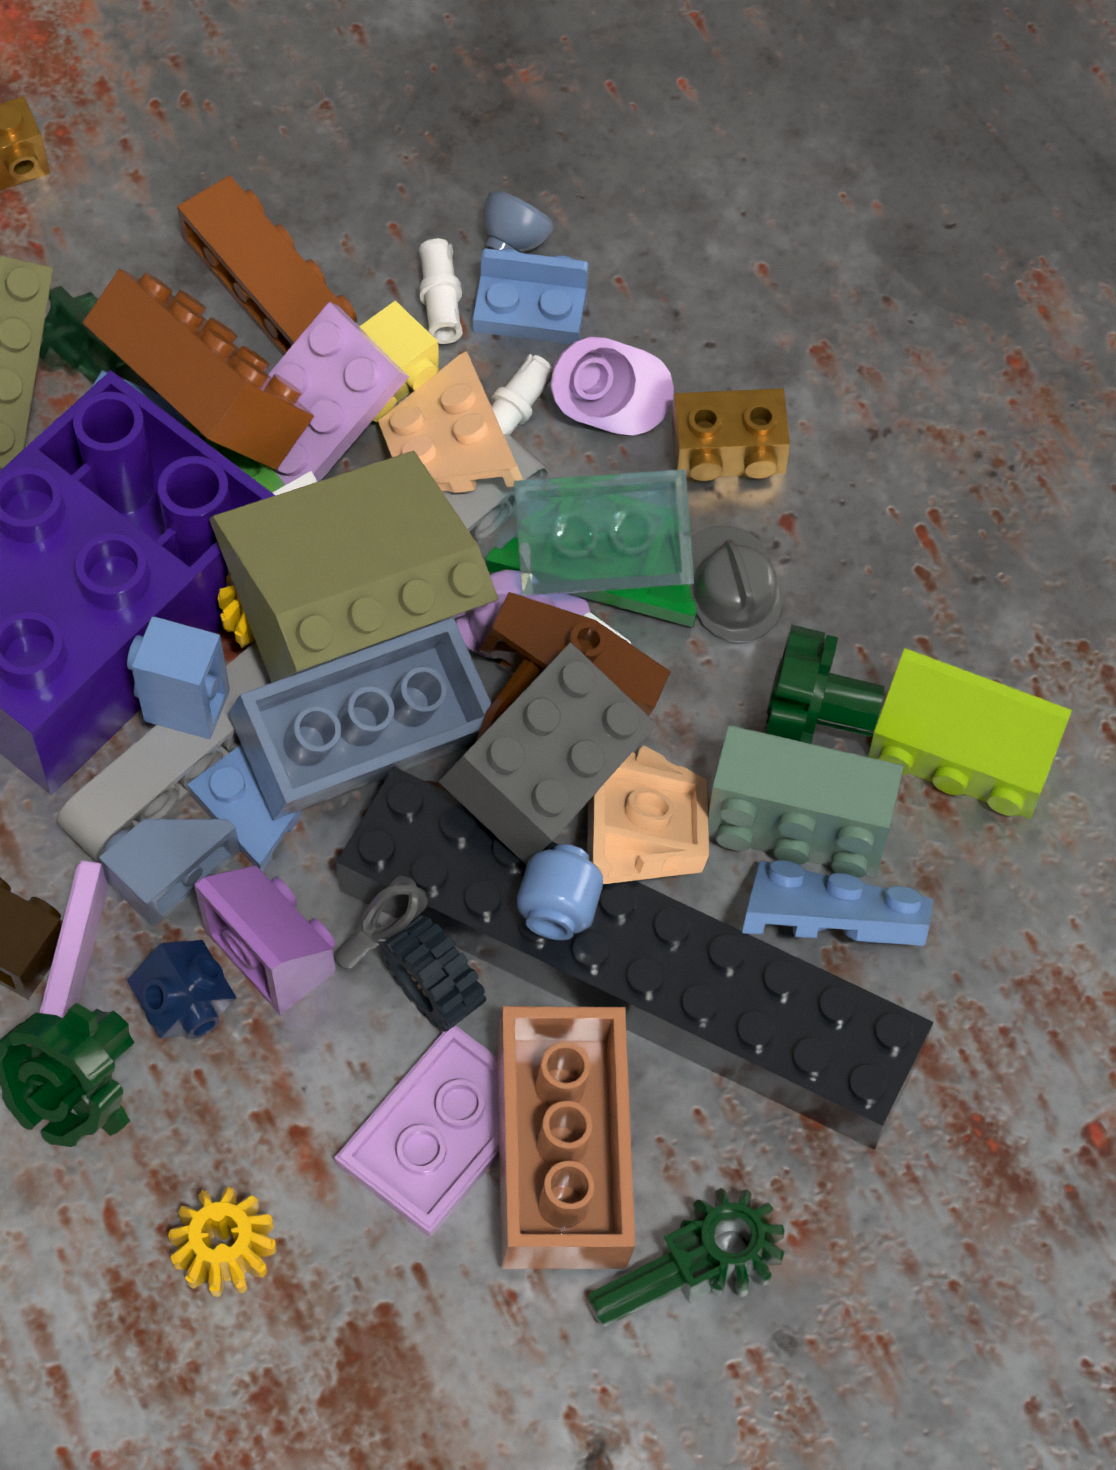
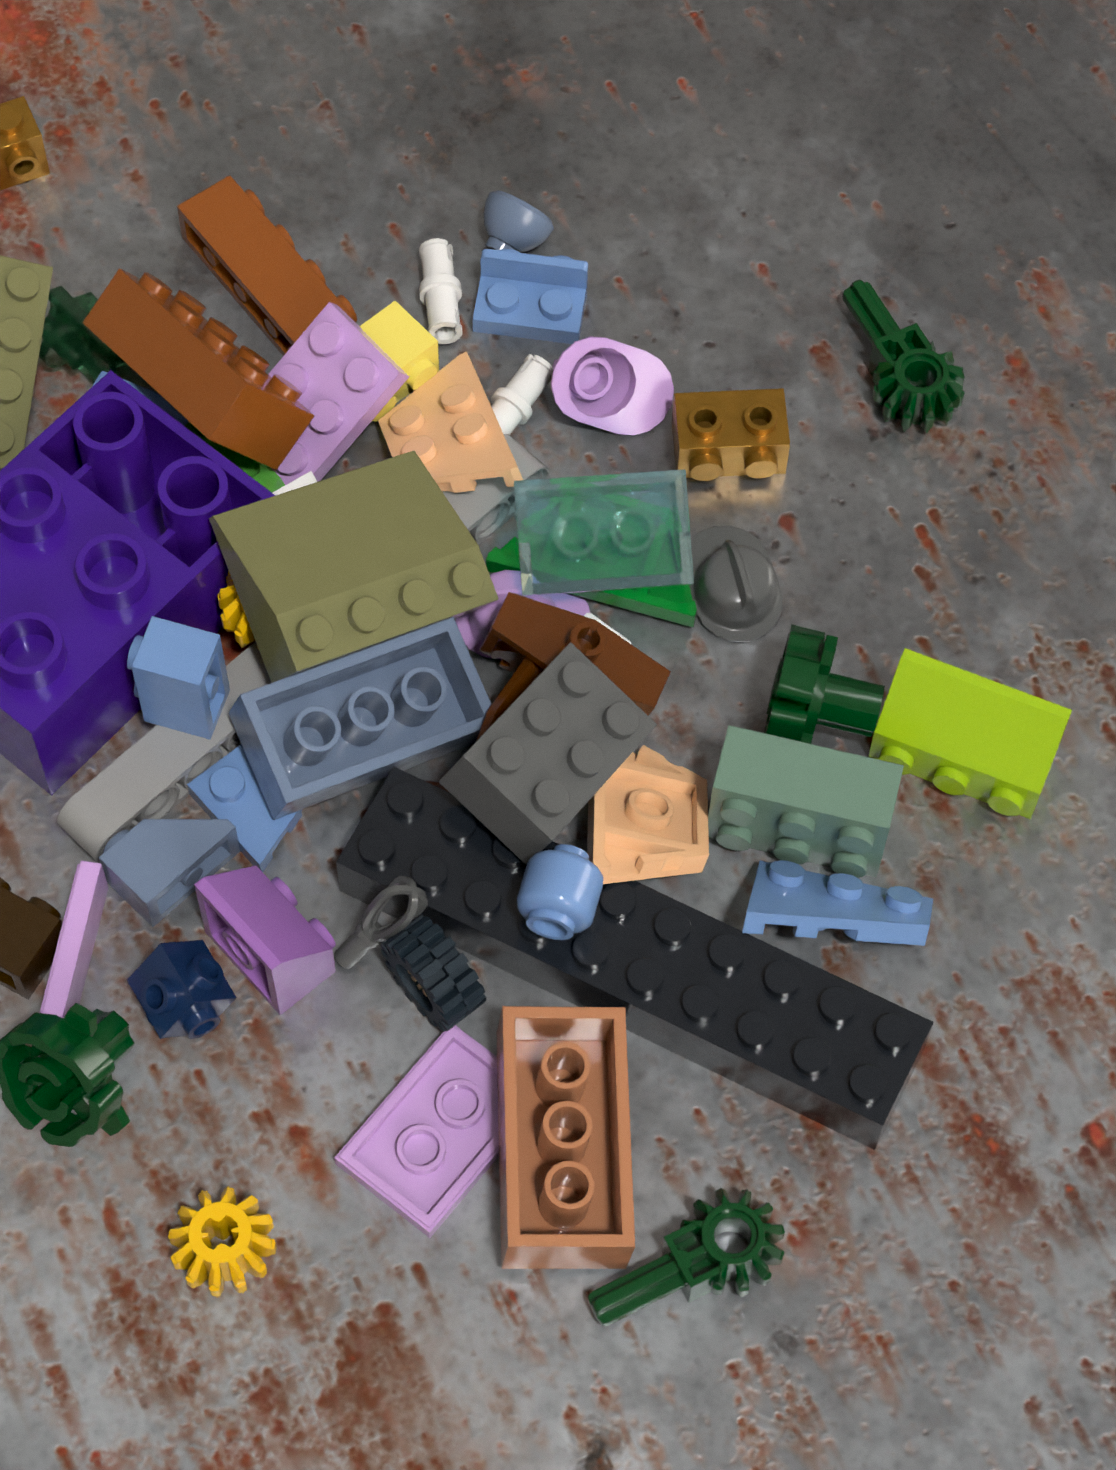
none -> dark green gear [842,280,965,434]

